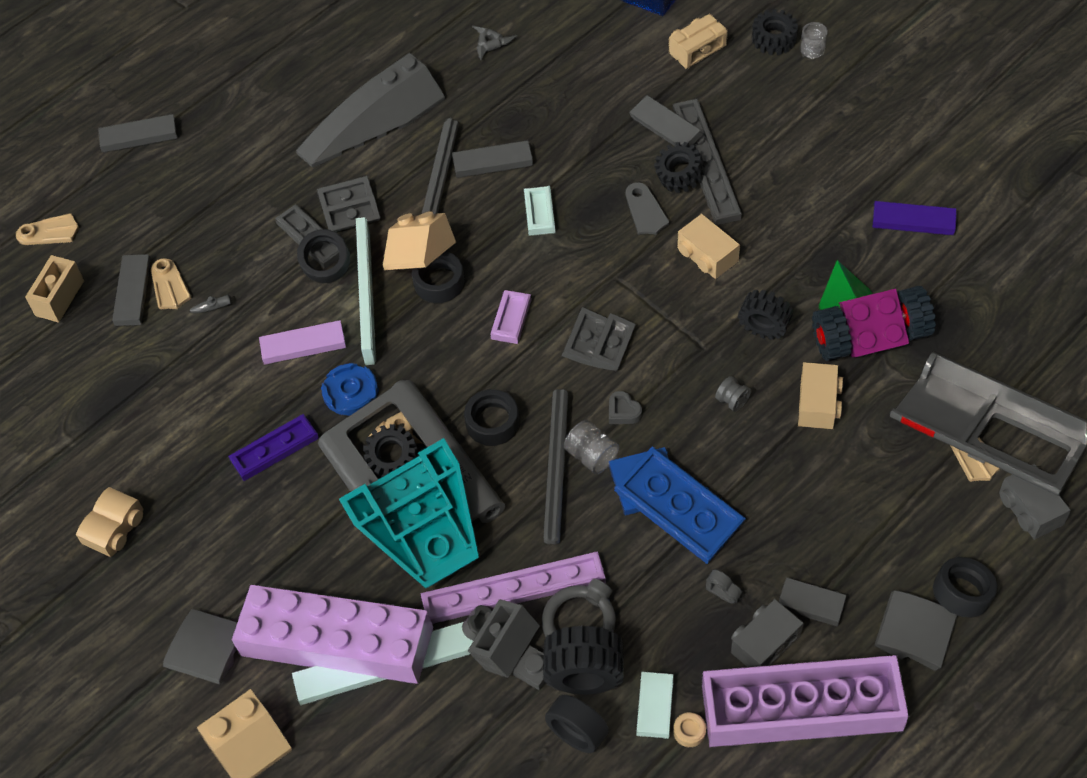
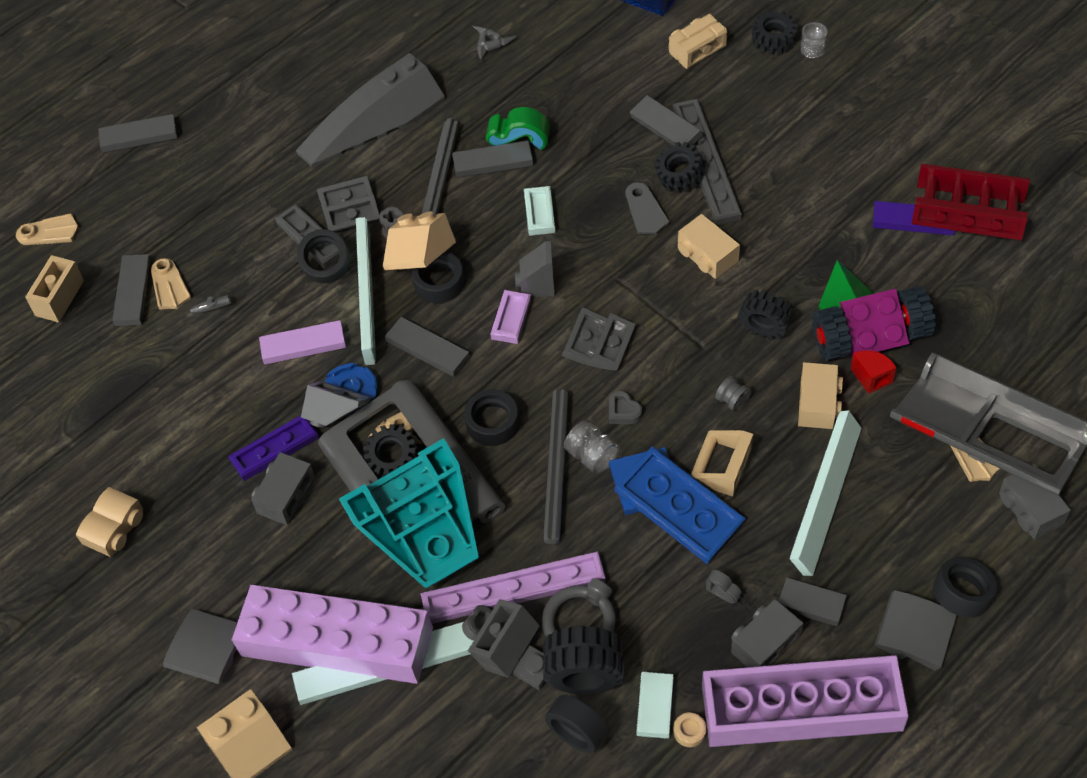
none -> dark grey brick [251,452,315,526]
none -> slope [301,381,371,427]
none -> dark grey bush [379,207,403,240]
none -> dark grey tile [385,317,470,377]
none -> green animal [486,107,551,151]
none -> dark grey slope [515,241,555,298]
none -> tan tile [690,430,753,496]
none -> light aqua tile [789,411,861,576]
none -> red brick [850,350,896,394]
none -> dark red fence [912,163,1030,240]

